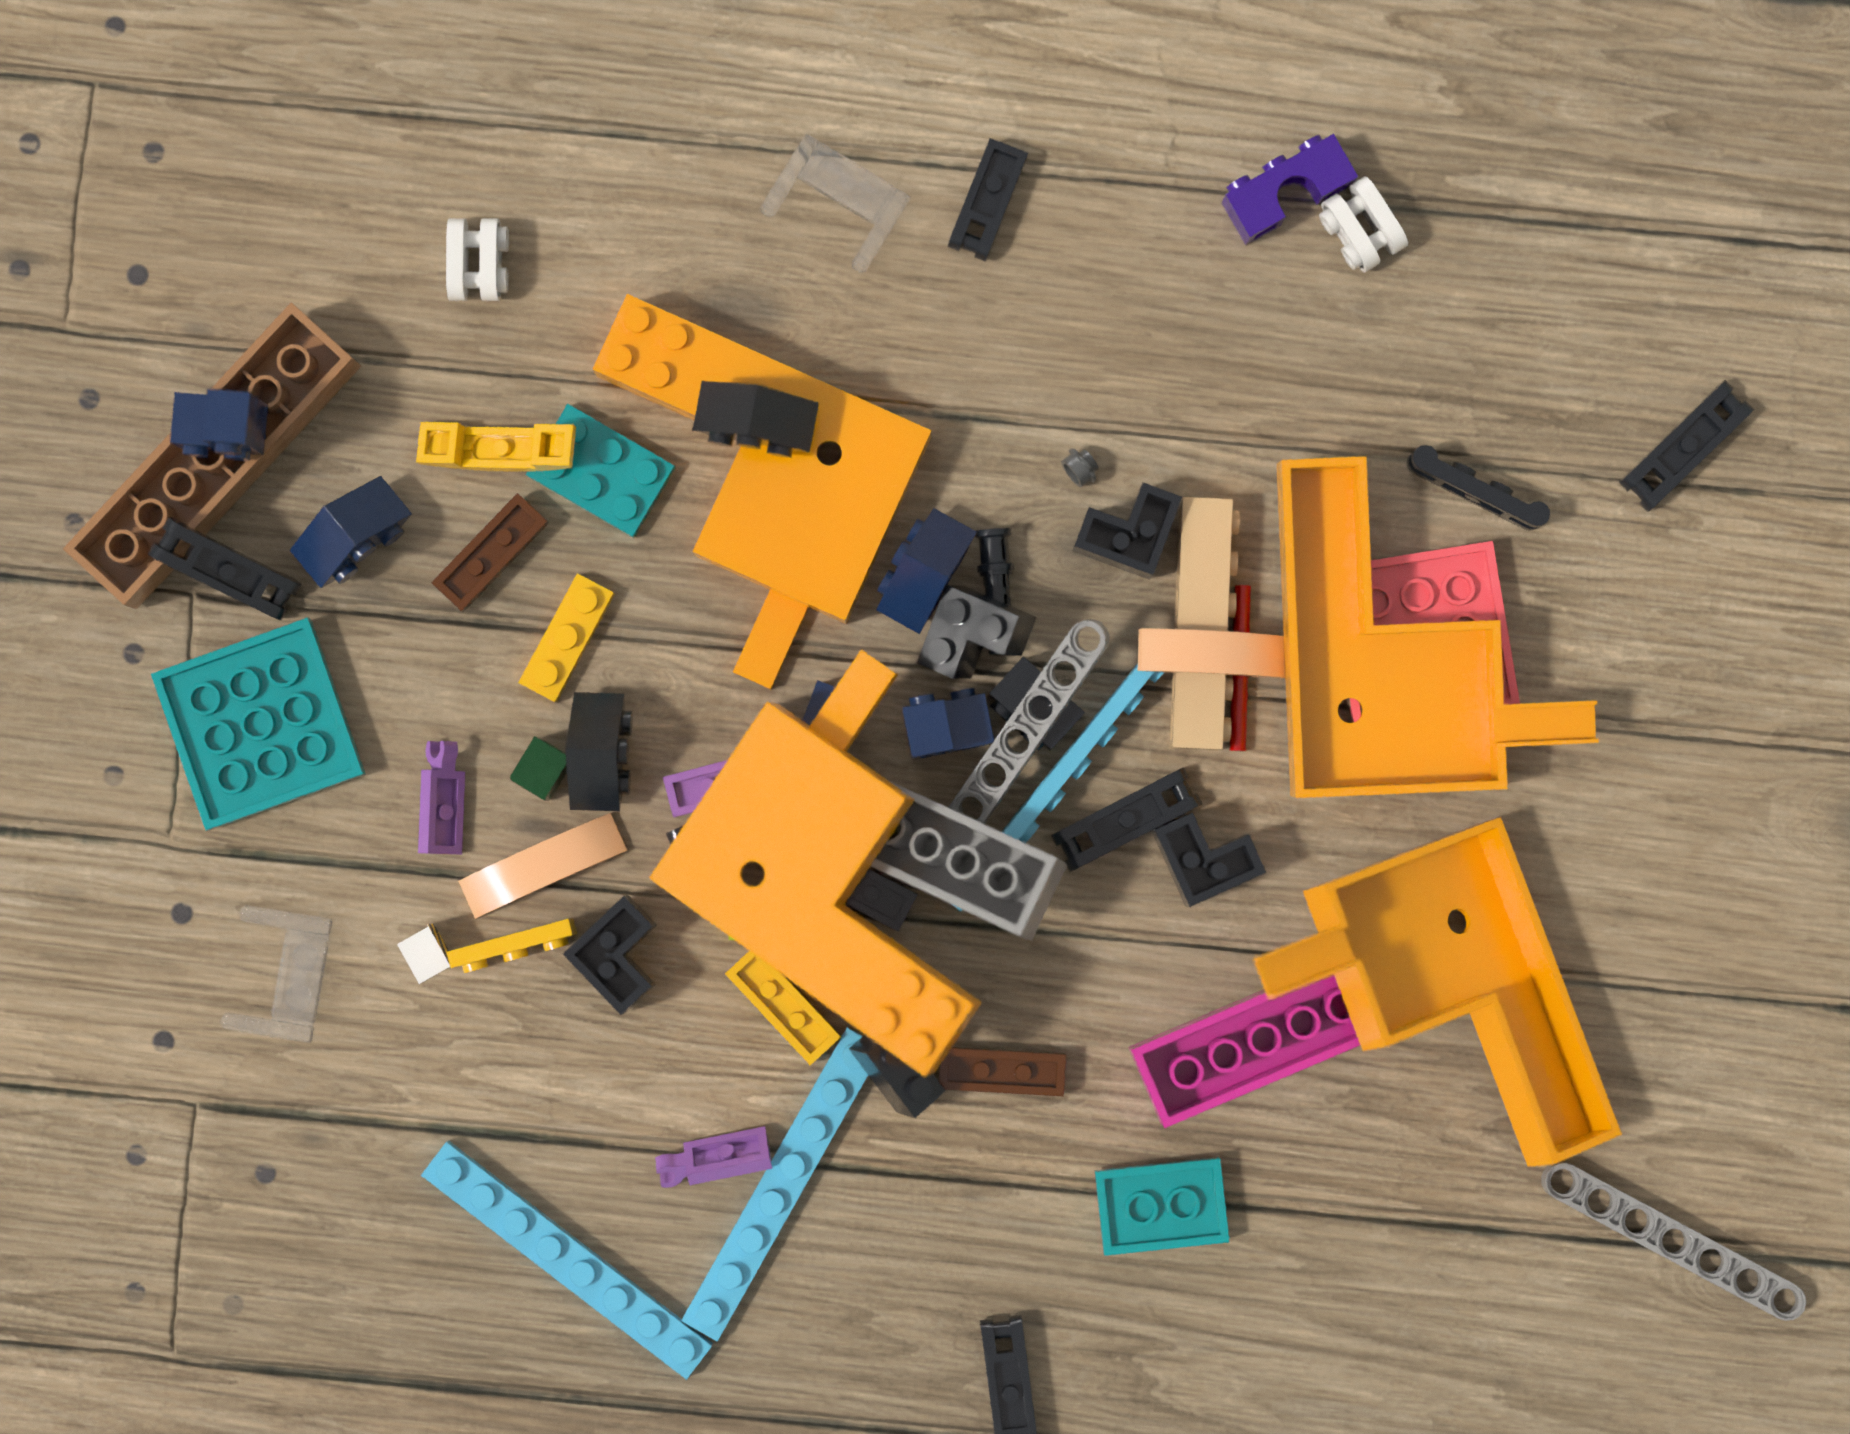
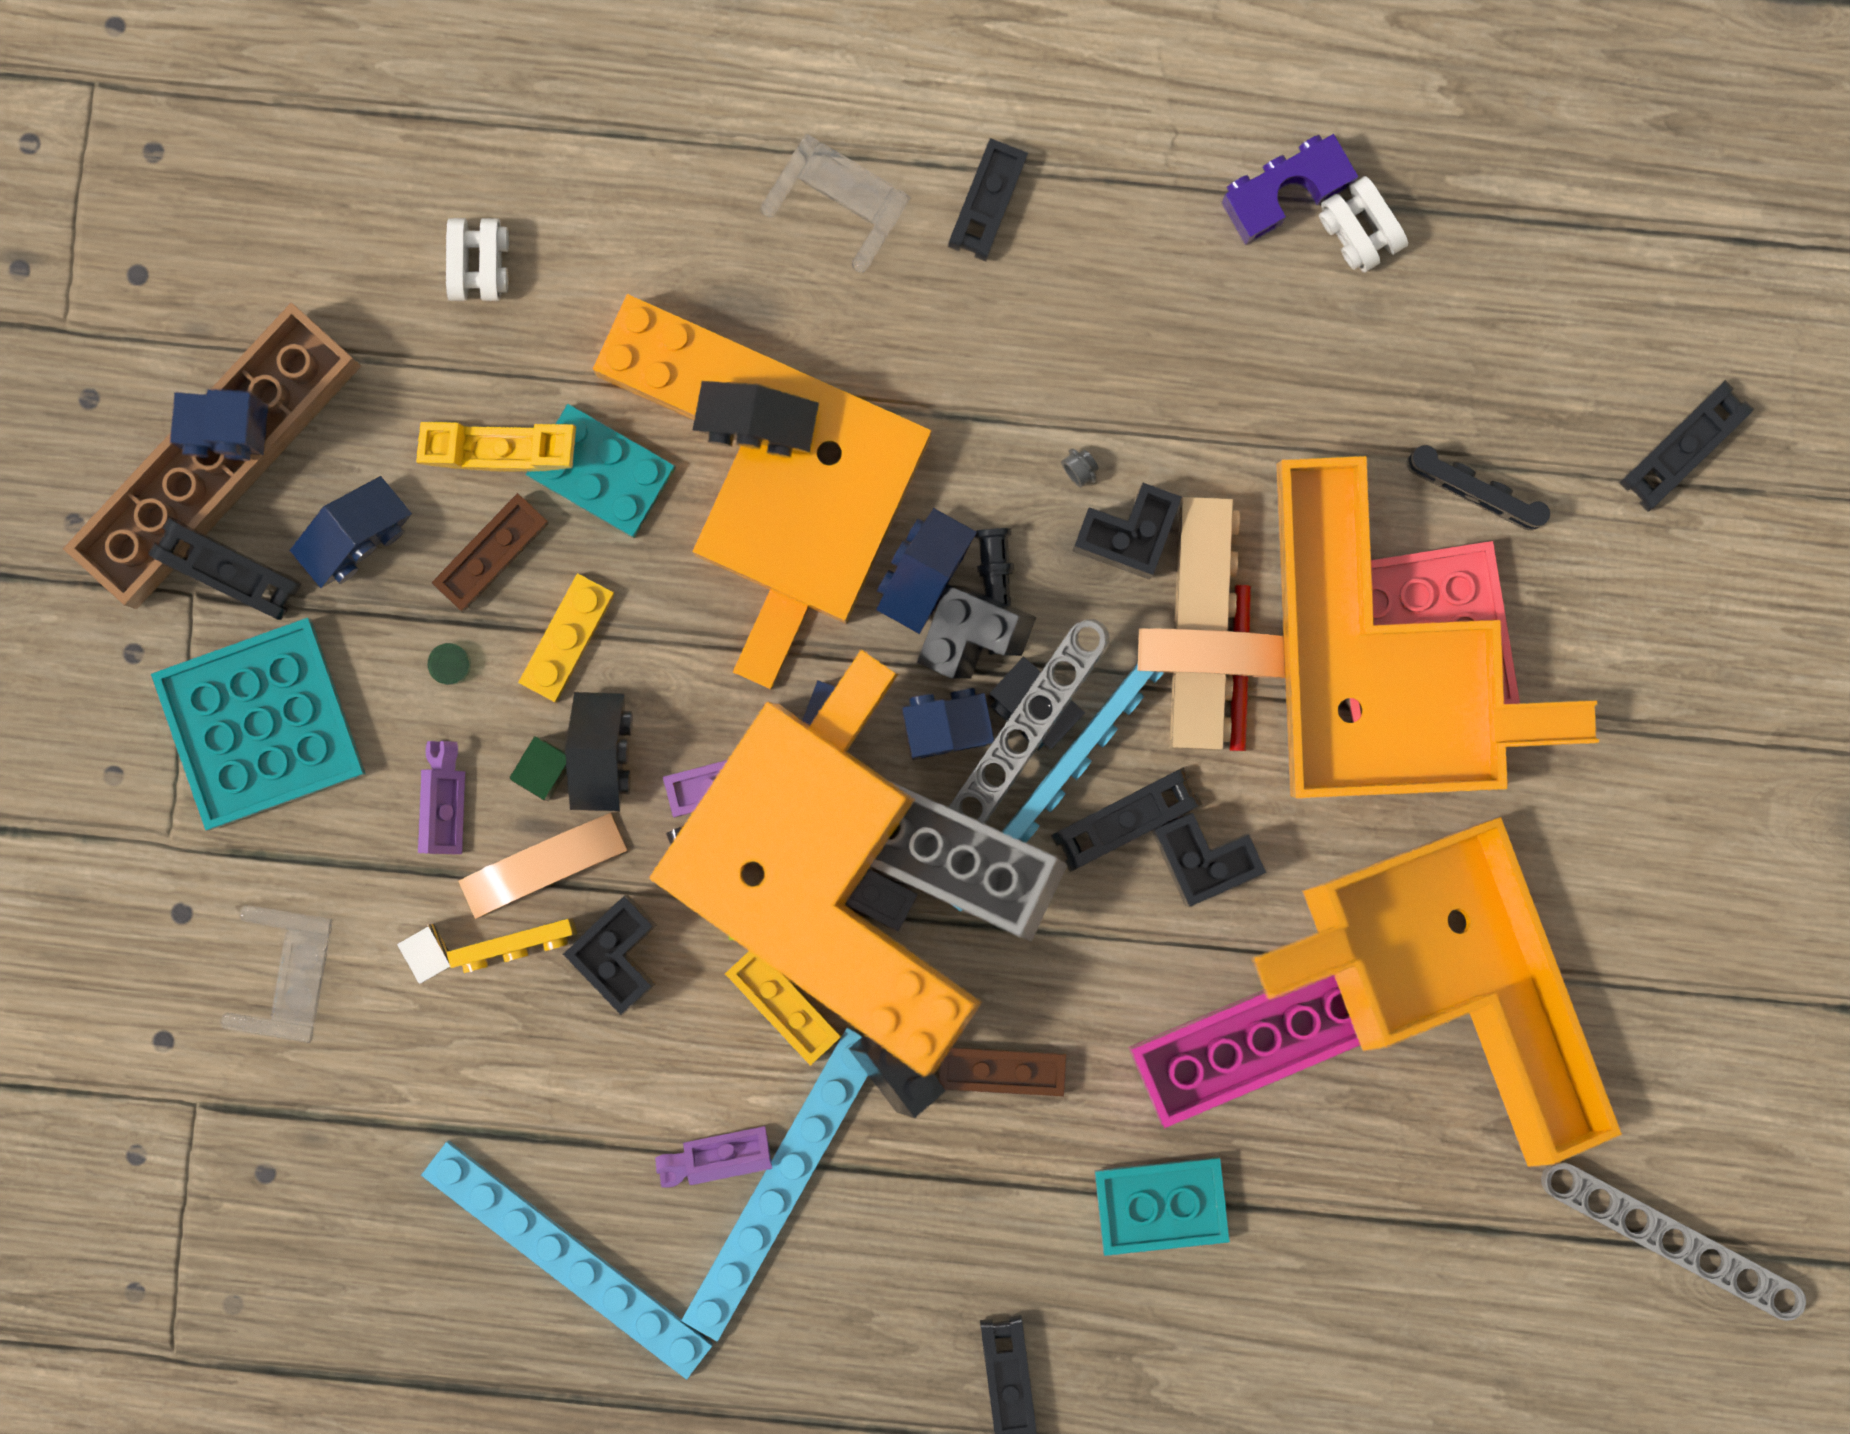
none -> clear green tile [427,643,471,685]

